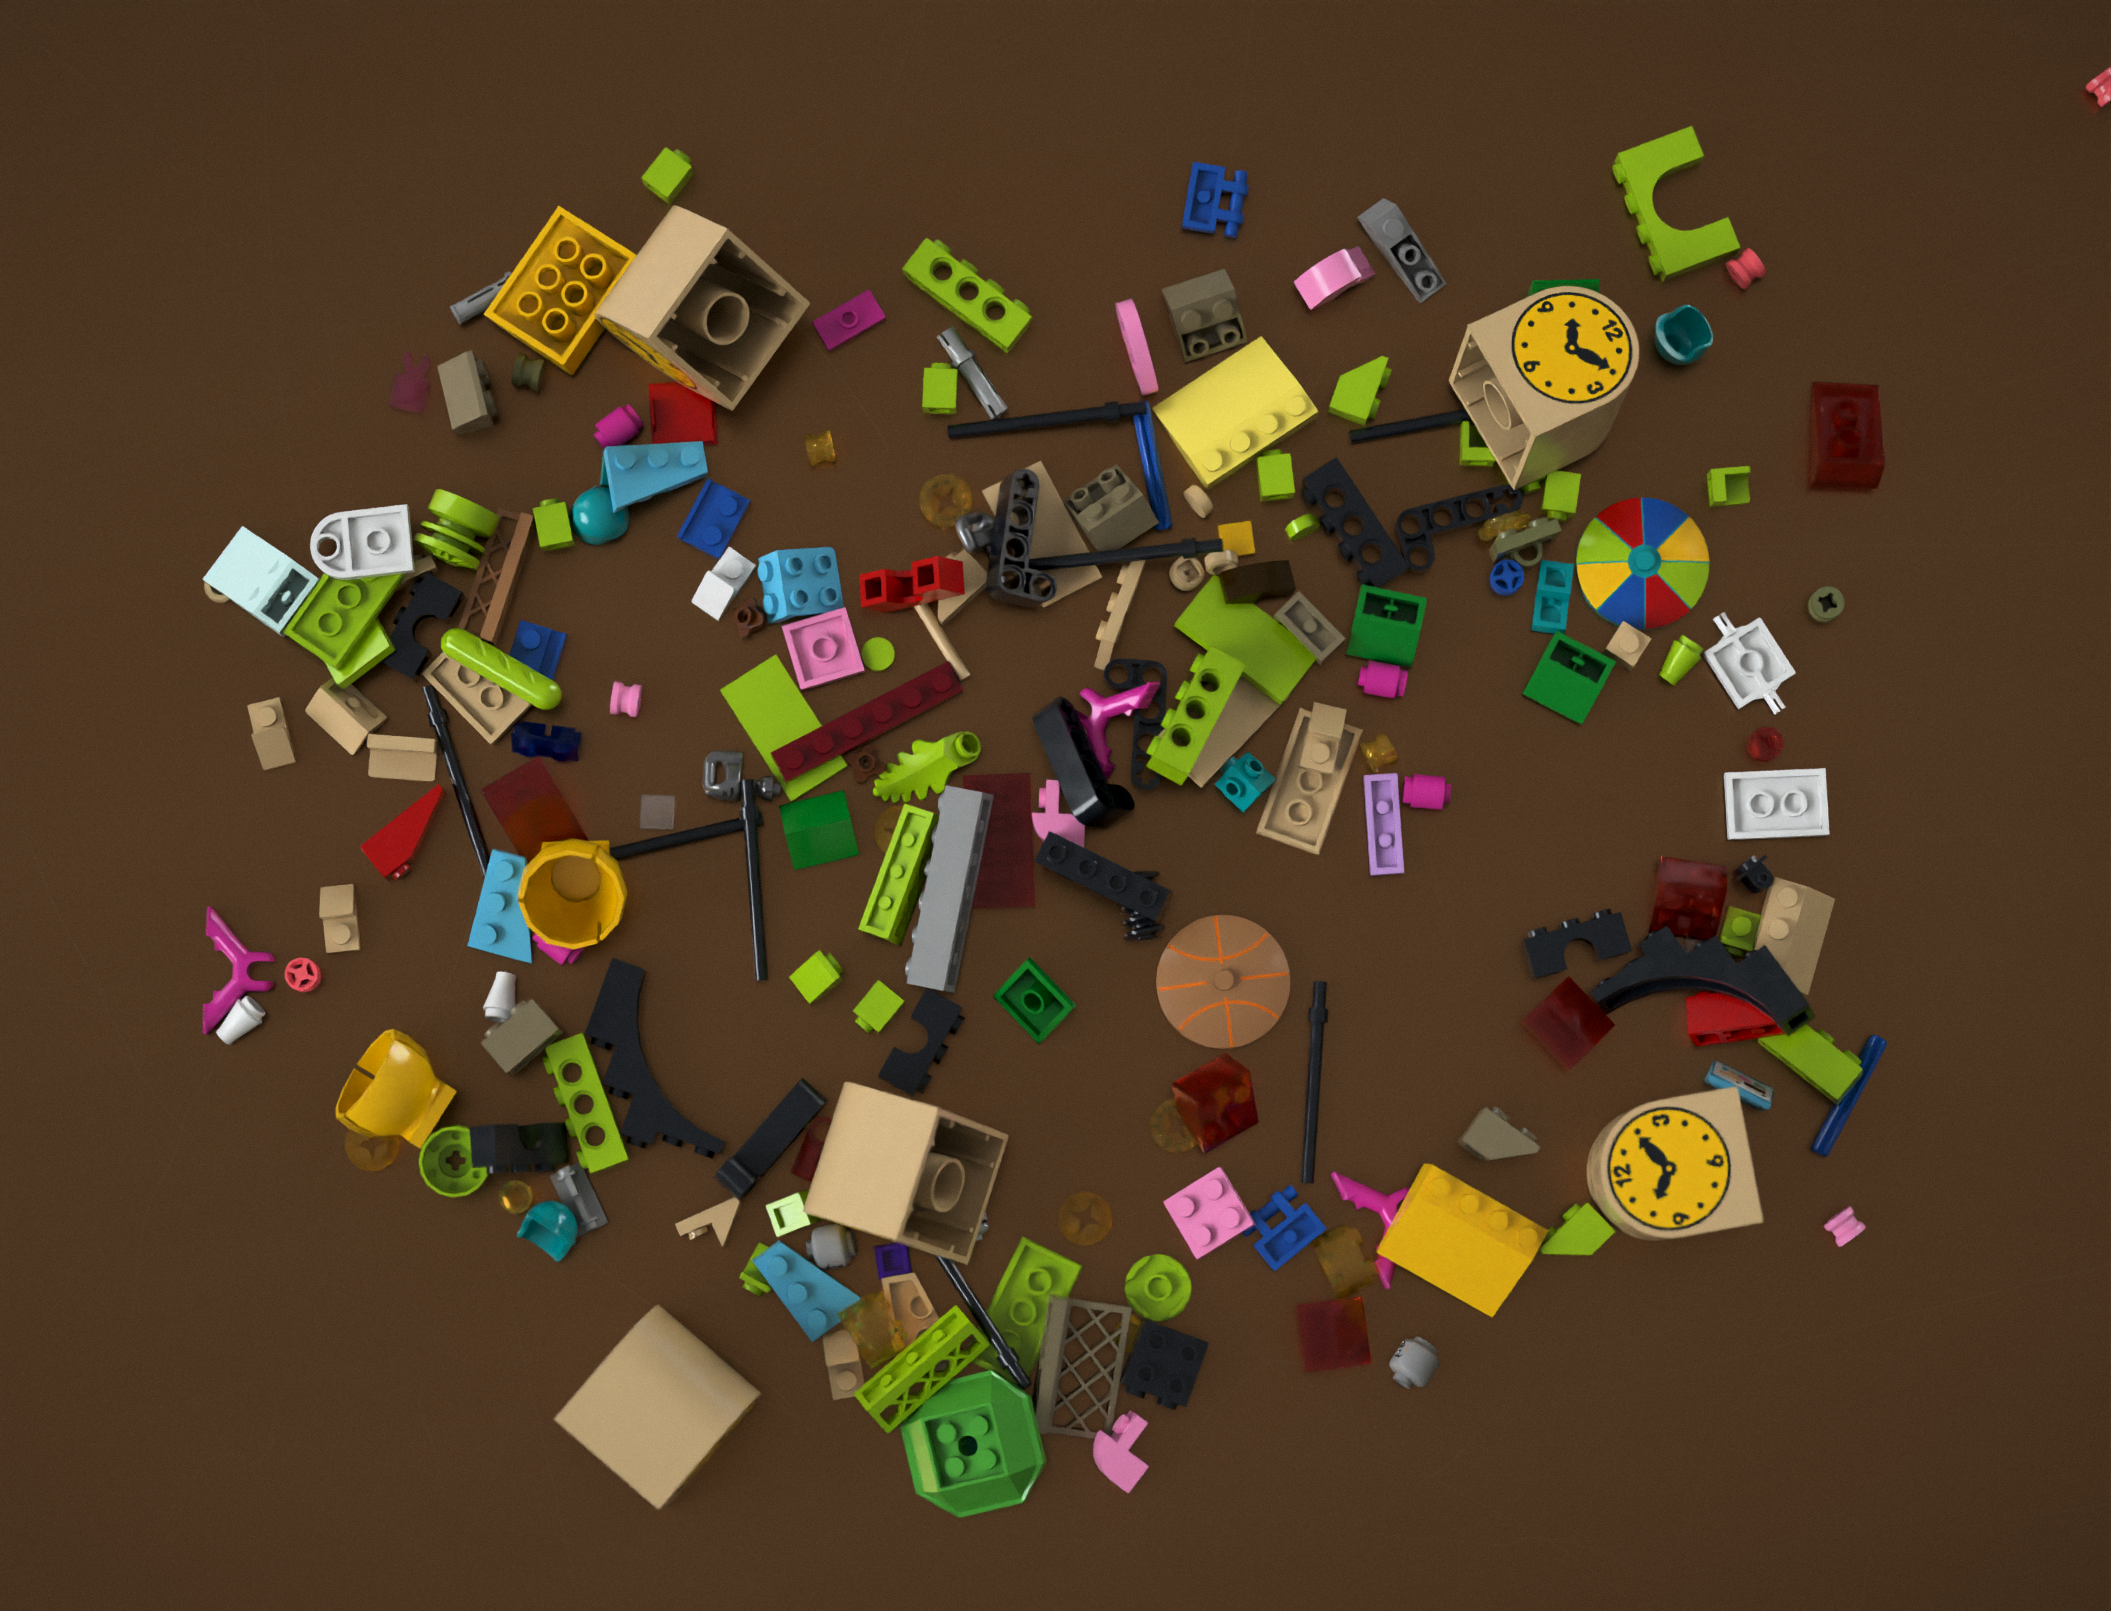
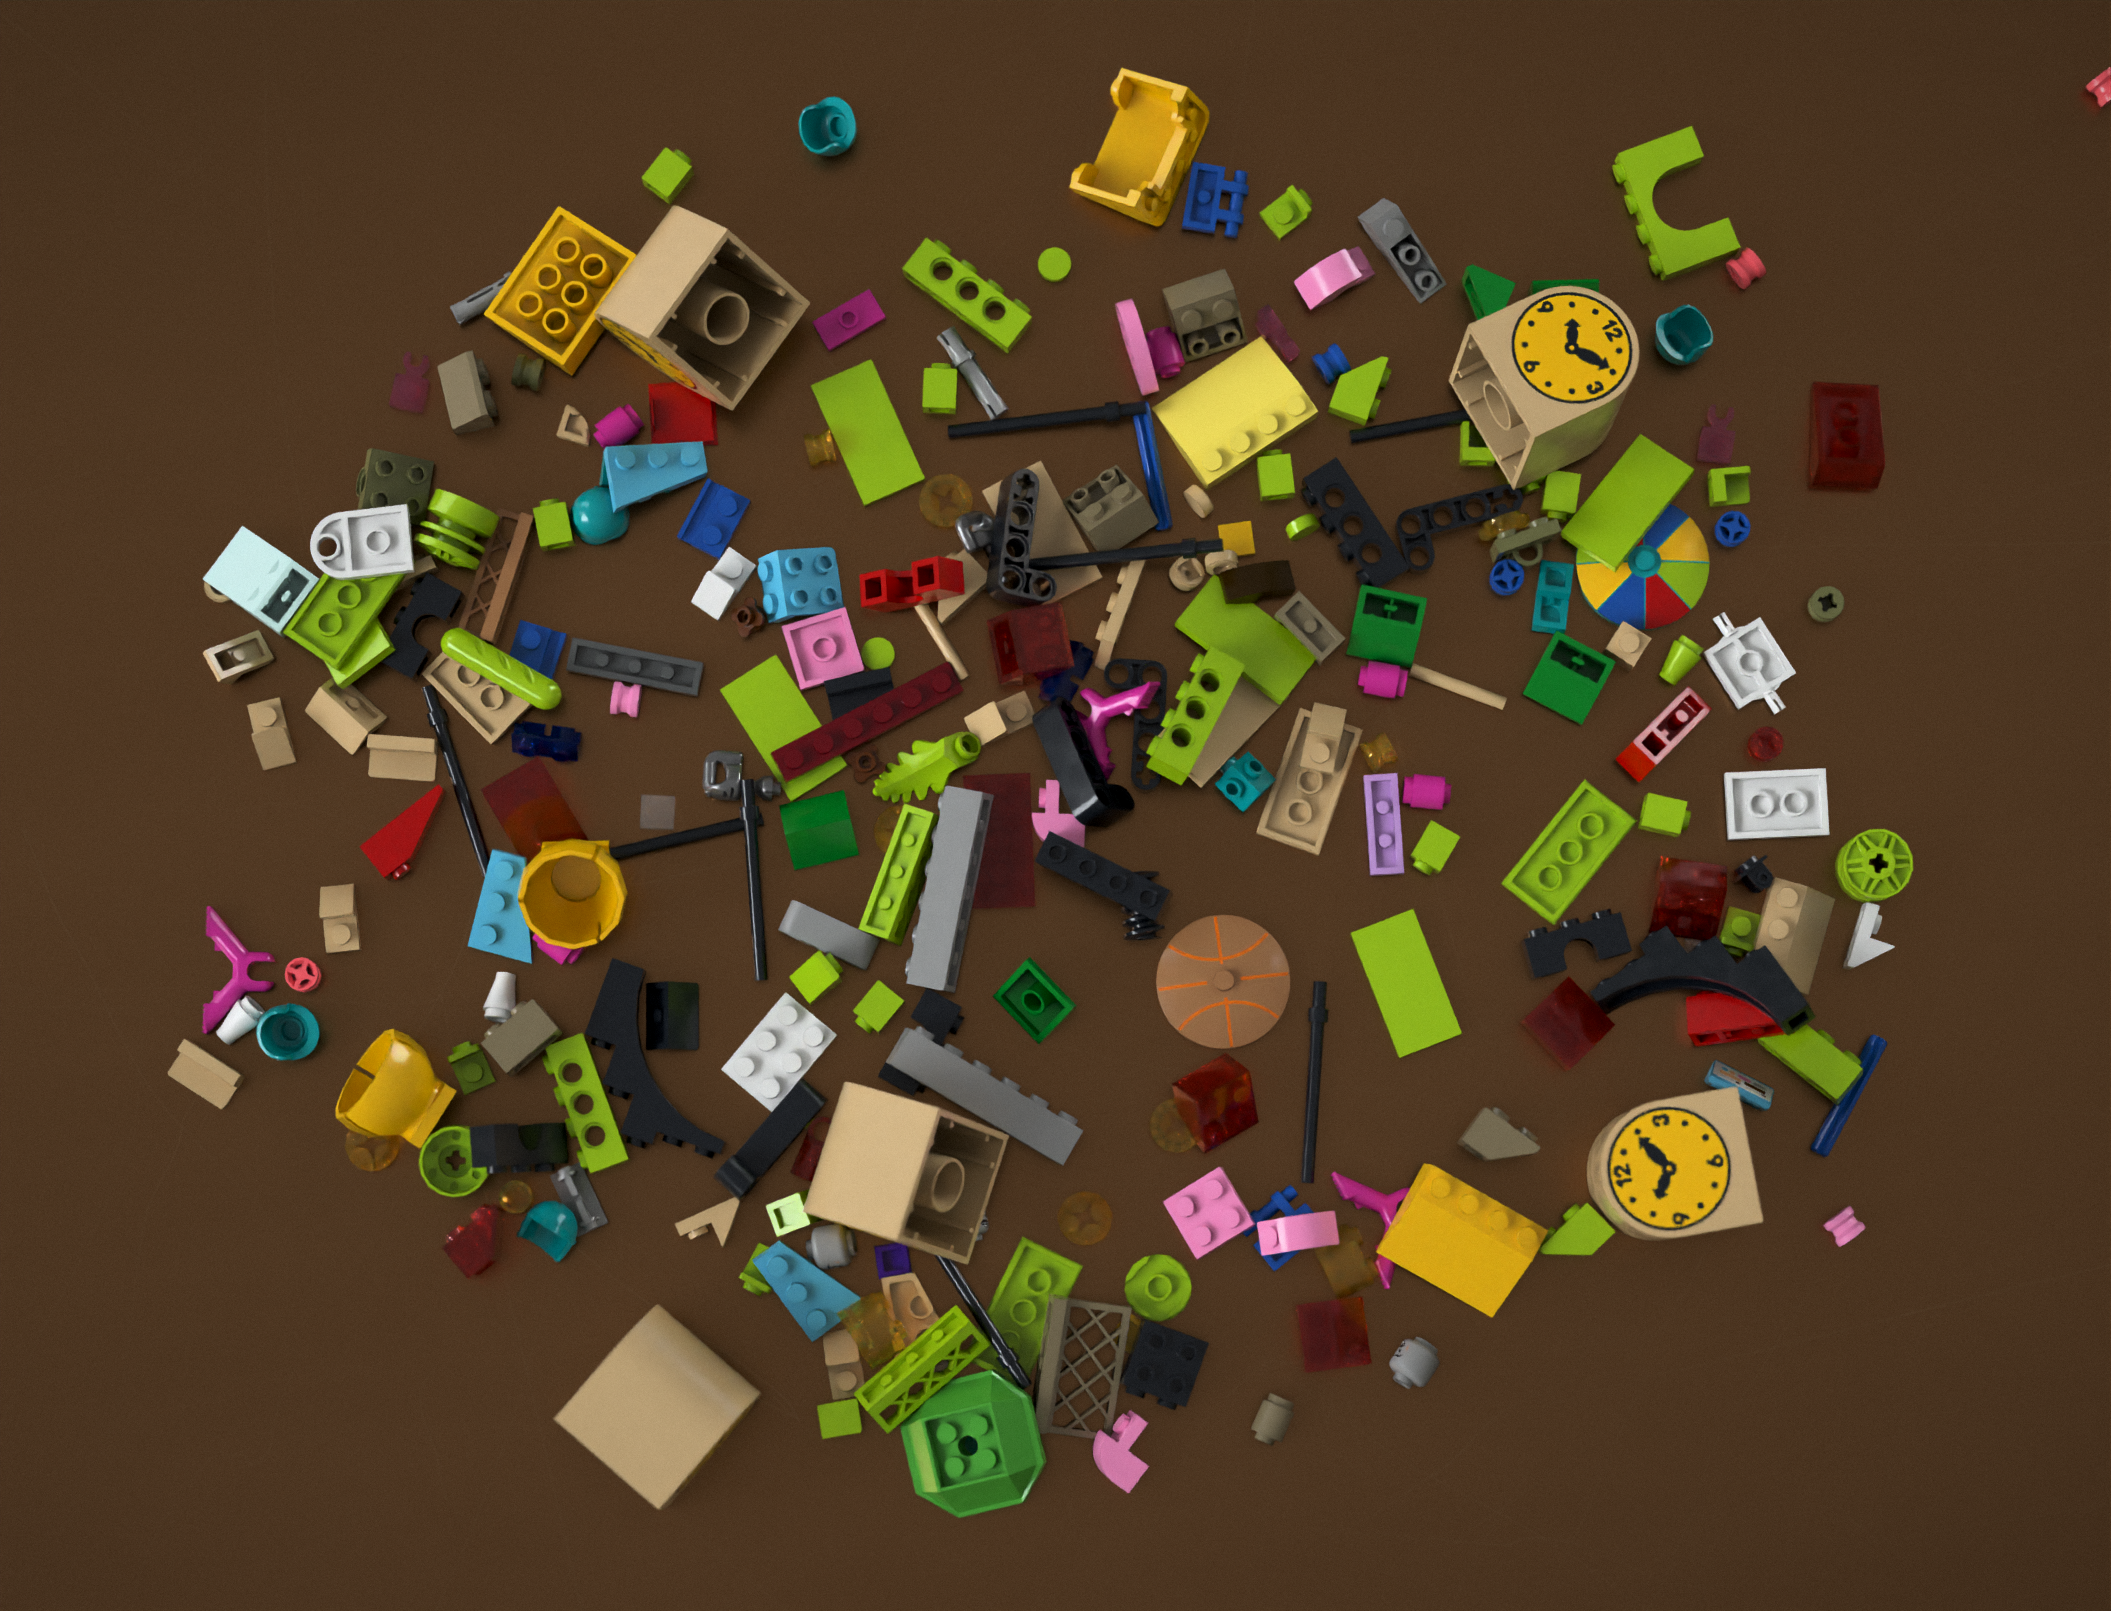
none -> tan panel [168,1039,246,1109]
none -> tan slope [203,630,274,685]
none -> teal helmet [256,1003,320,1060]
none -> olive plate [356,448,434,527]
none -> clear red slope [442,1203,505,1280]
none -> lime bracket [447,1041,497,1096]
none -> tan tile [556,404,590,447]
none -> dark grey plate [566,638,704,697]
none -> black panel [646,981,699,1051]
none -> white plate [721,992,838,1112]
none -> light grey beam [778,900,880,971]
none -> teal helmet [798,96,857,156]
none -> lime tile [811,359,925,507]
none -> lime panel [817,1398,862,1439]
none -> black panel [824,667,894,720]
none -> light grey brick [886,1026,1083,1166]
none -> tan slope [964,690,1035,747]
none -> clear red slope [987,602,1074,686]
none -> clear blue hinge [1037,640,1094,702]
none -> lime tile [1038,247,1071,282]
none -> yellow windscreen [1069,68,1209,227]
none -> dark pink brick [1145,326,1185,378]
none -> dark tan brick [1251,1393,1295,1446]
none -> clear pink plate [1255,304,1300,362]
none -> bright pink brick [1257,1210,1340,1256]
none -> lime bracket [1260,185,1313,240]
none -> blue wheel [1312,343,1351,385]
none -> lime tile [1350,909,1462,1058]
none -> tan bar [1409,663,1507,710]
none -> lime brick [1409,820,1460,875]
none -> green slope [1461,264,1516,320]
none -> lime tile [1501,779,1637,925]
none -> lime tile [1561,434,1694,572]
none -> red slope [1615,686,1712,782]
none -> lime brick [1638,793,1691,837]
none -> clear pink plate [1696,404,1736,466]
none -> blue wheel [1714,511,1751,547]
none -> lime wheel [1835,829,1913,903]
none -> white slope [1843,902,1895,970]

